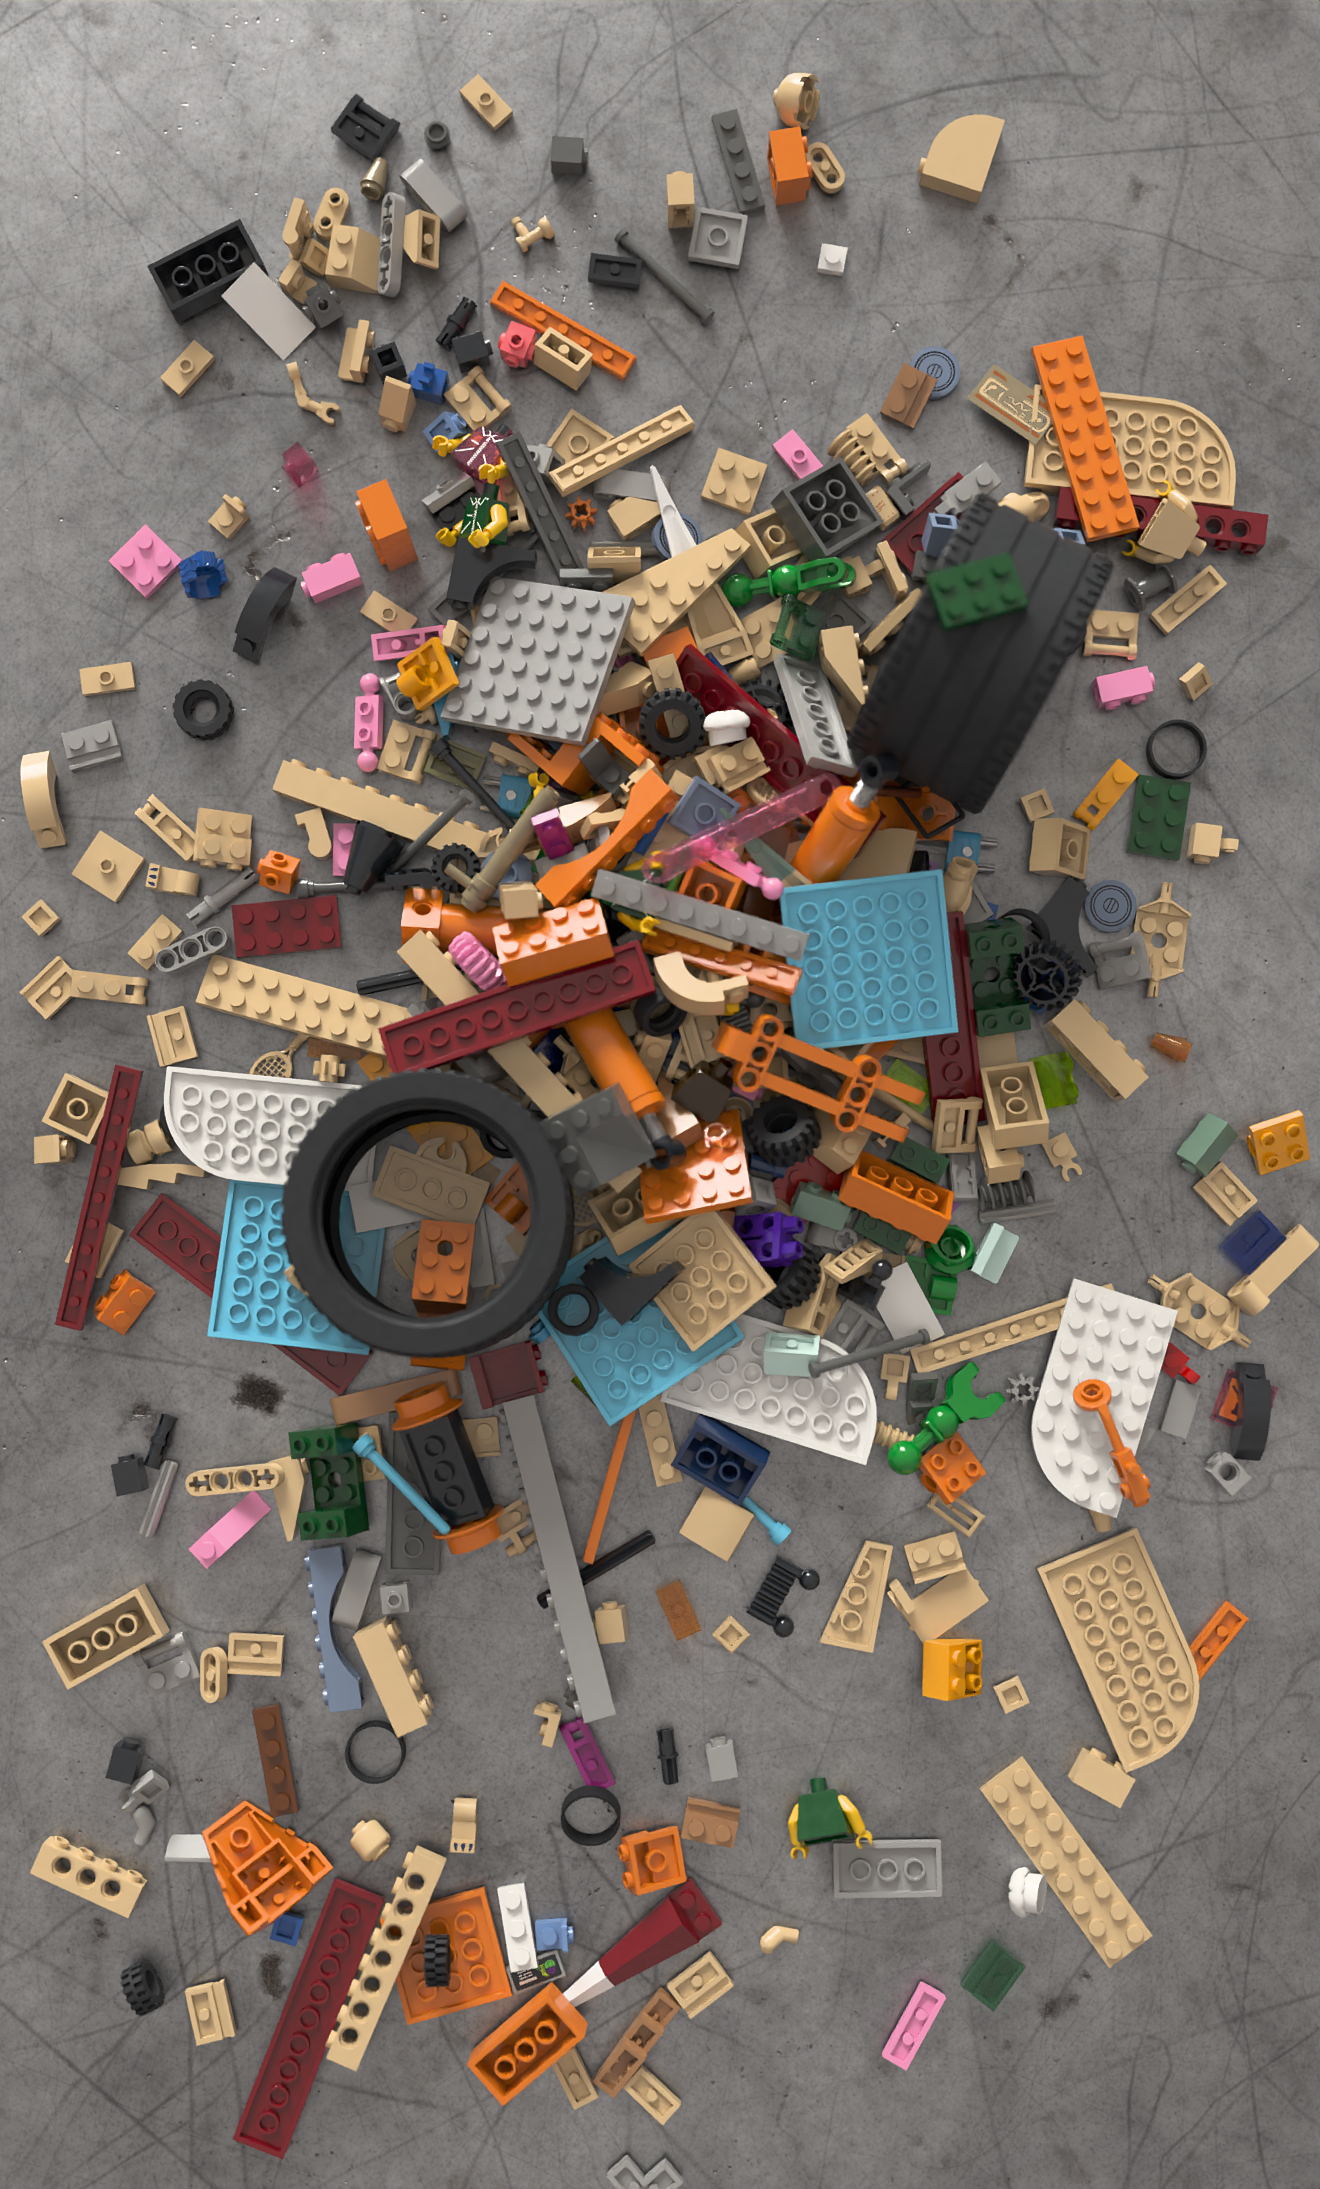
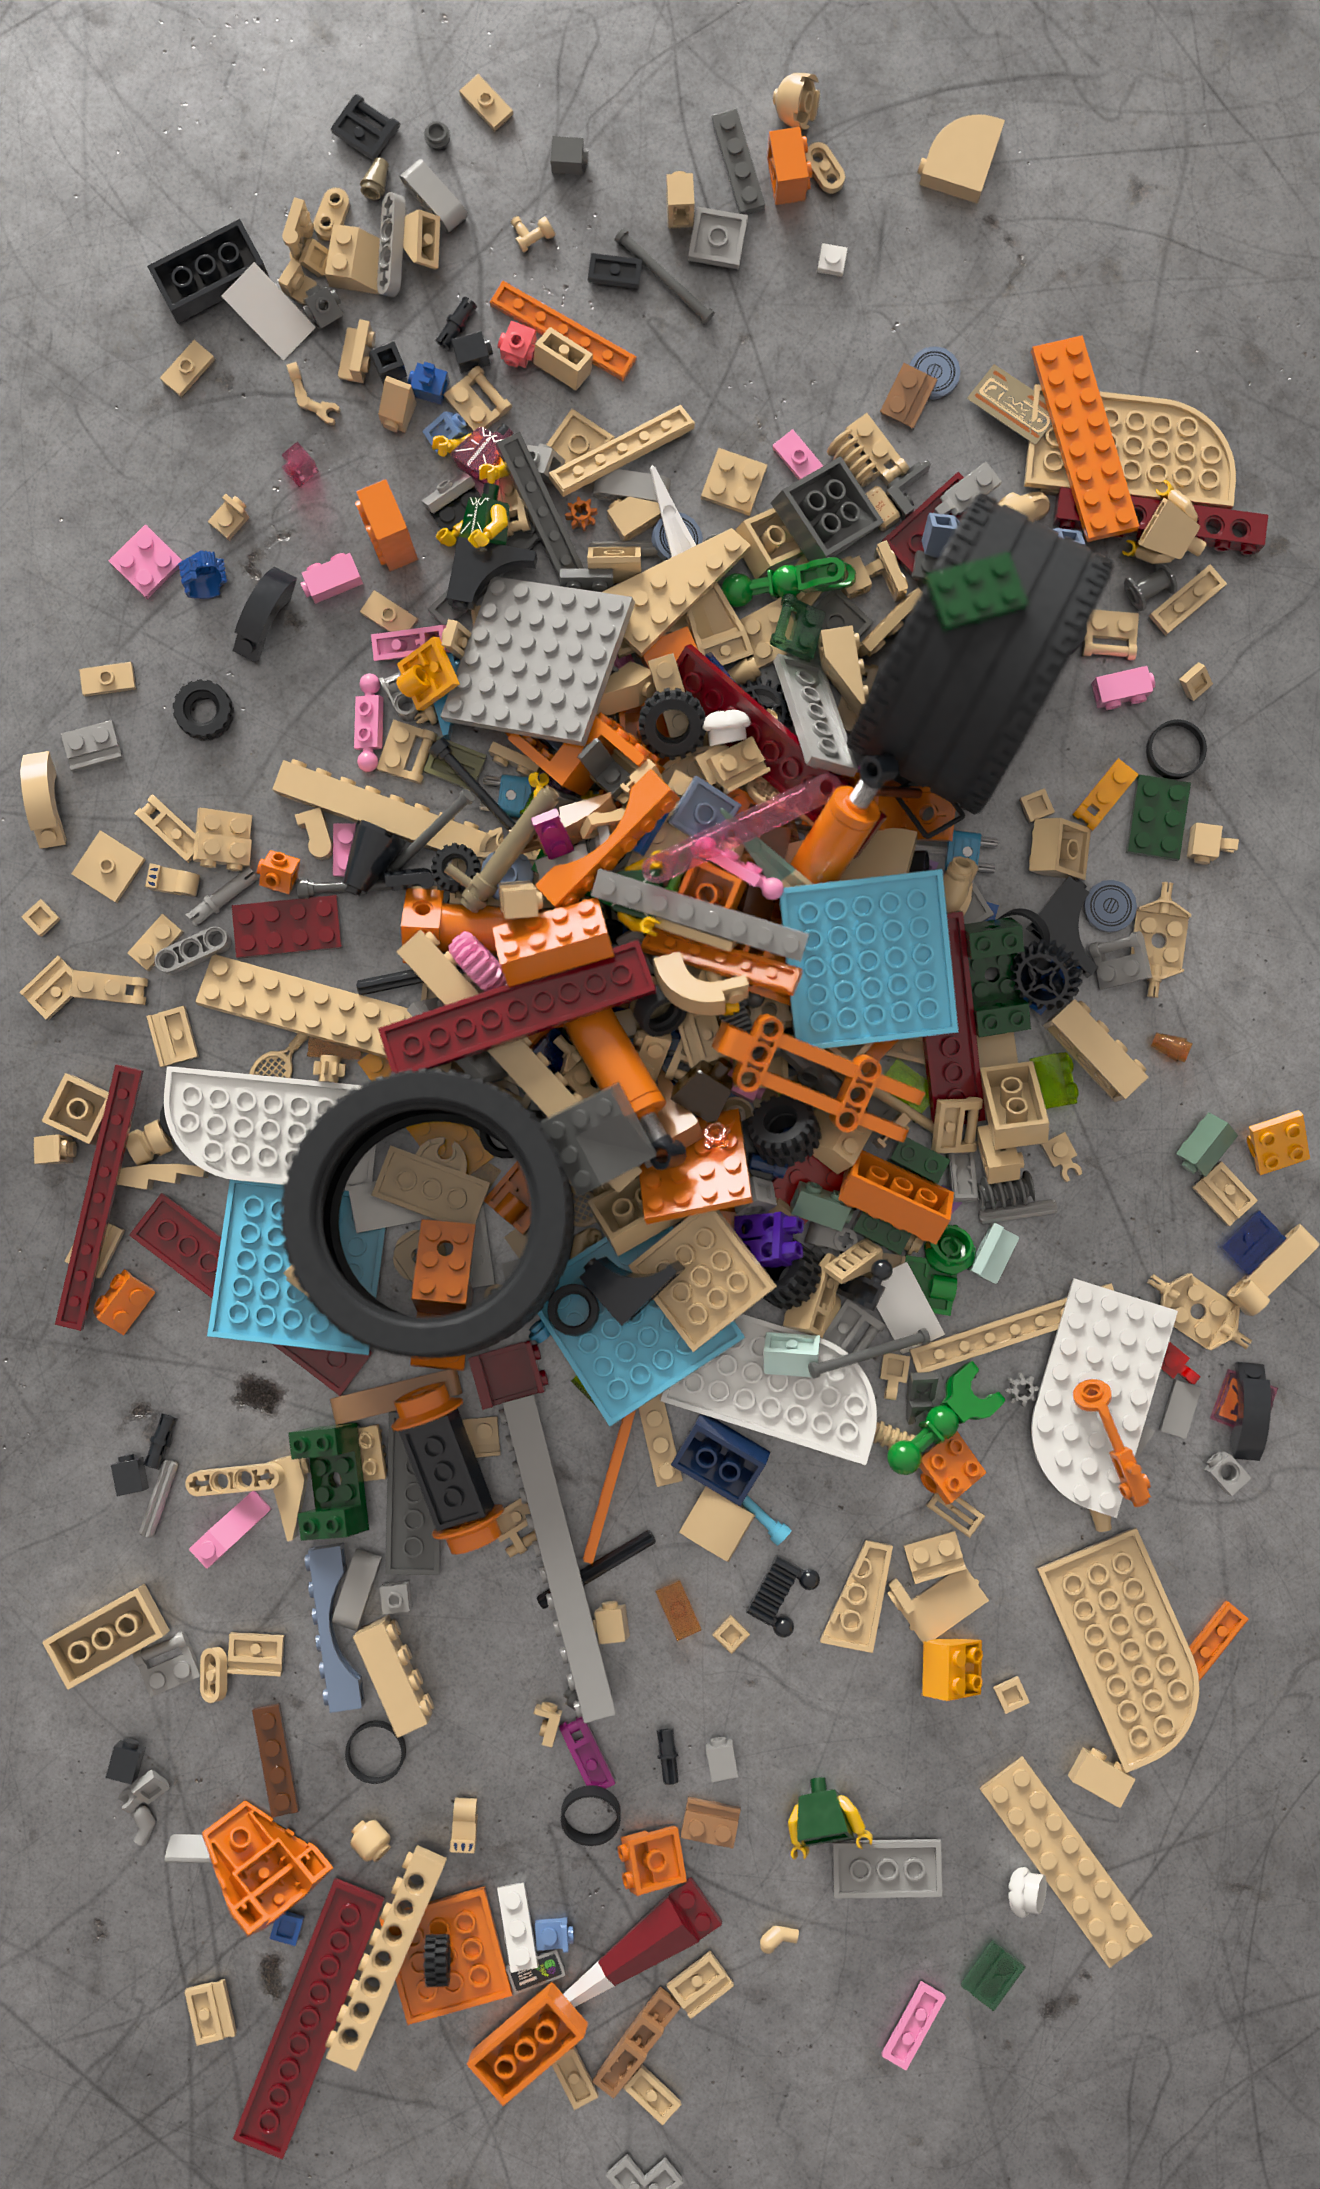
tan brick [30,1836,148,1918] -> none
black tyre [120,1960,165,2016] -> none
medium azure piece [352,1434,450,1535] -> none

